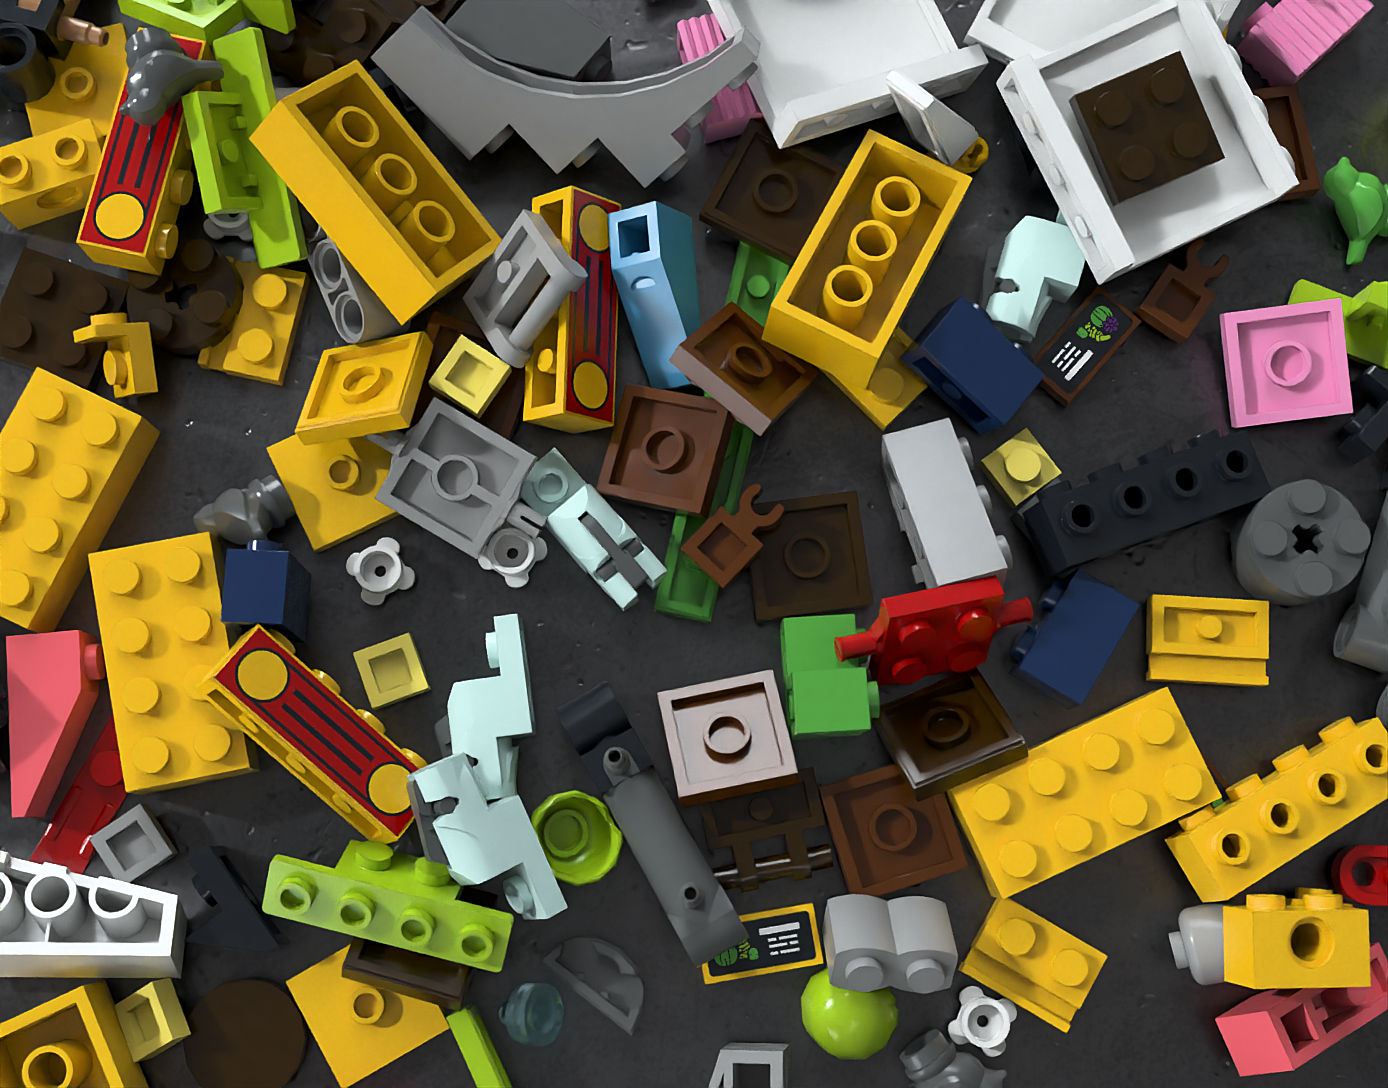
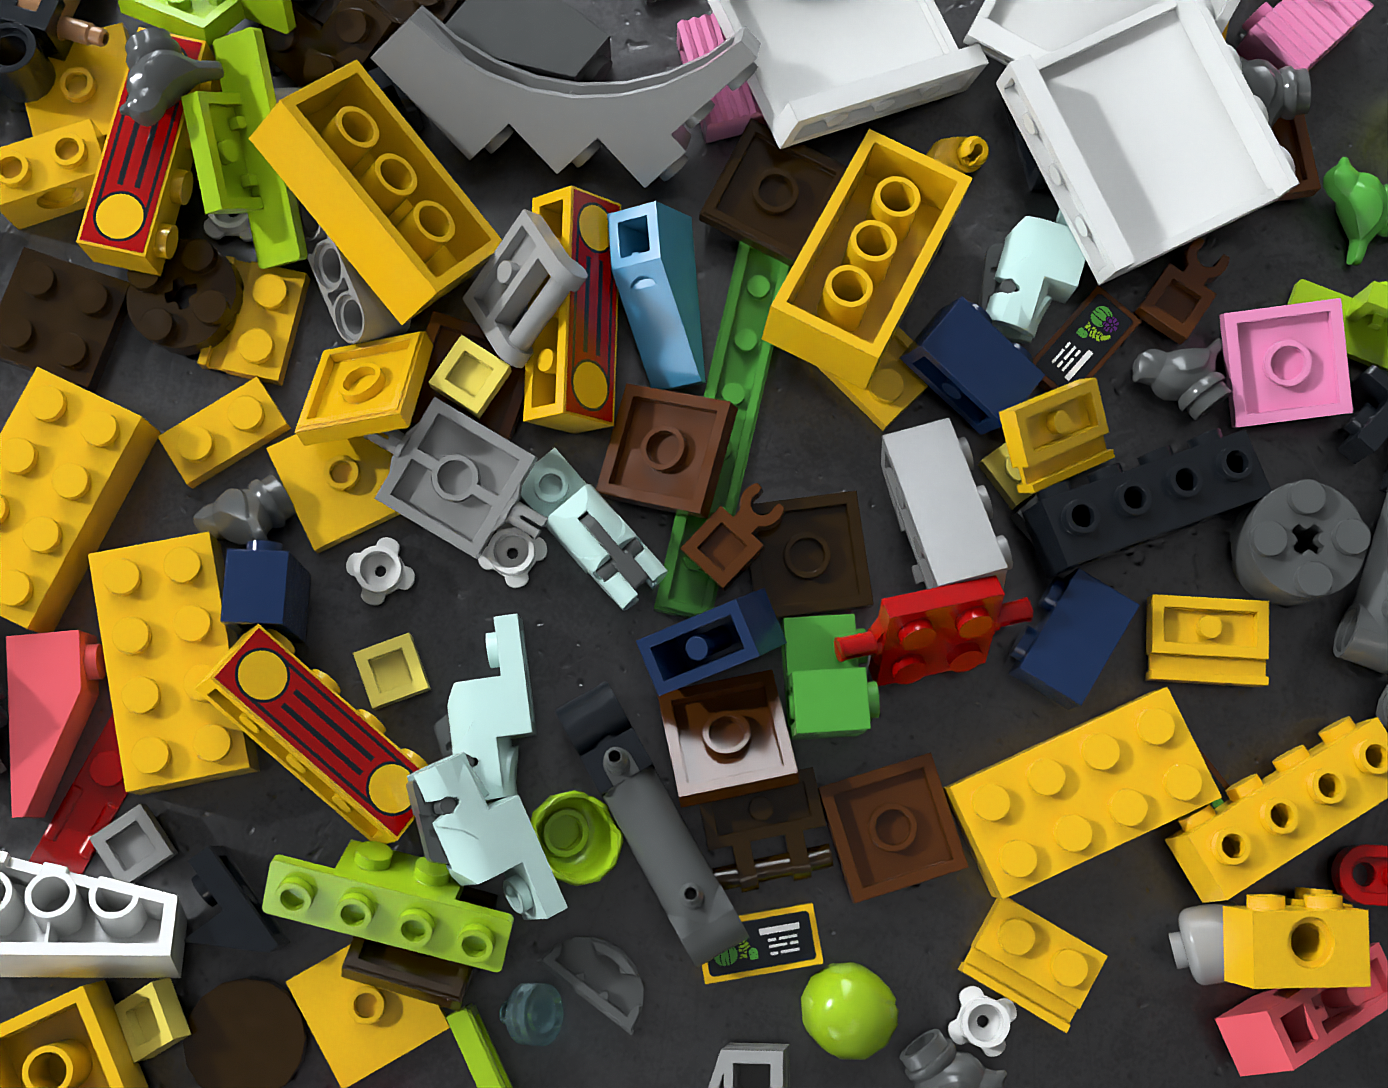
yellow bracket [73,313,158,399] -> none
reddish brown plate [669,301,820,436] -> none
light grey brick [822,894,958,994] -> none
dark brown tile [872,667,1029,802] -> none
white slope [886,69,978,166] -> none
dark brown plate [1068,51,1225,207] -> none
none -> yellow plate [157,376,291,489]
none -> dark blue brick [636,588,787,696]
none -> yellow plate [999,378,1115,493]
none -> dark grey animal [1132,338,1232,421]
none -> dark grey animal [1239,56,1311,129]

